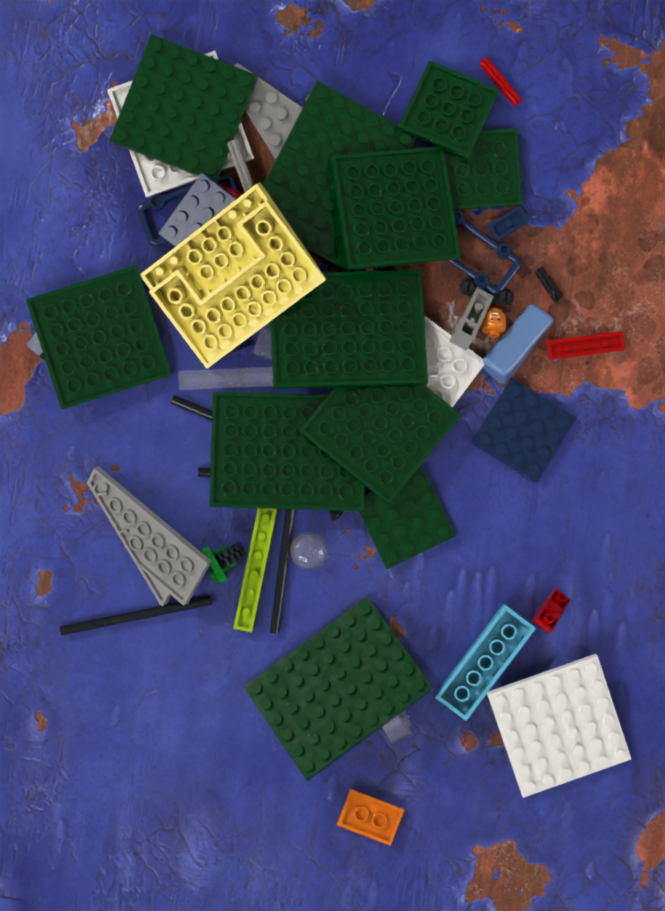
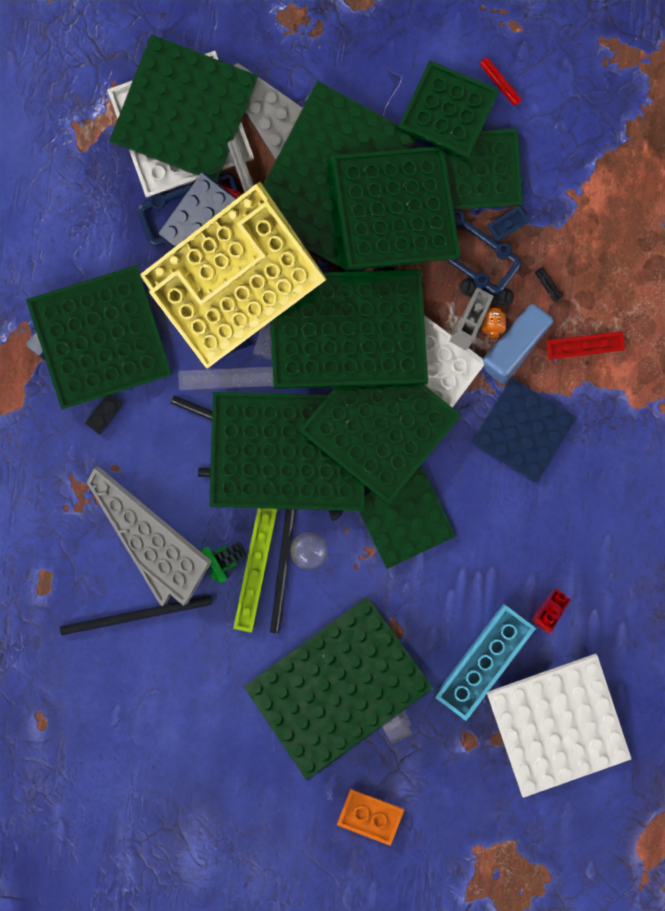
none -> black plate [85,395,123,435]

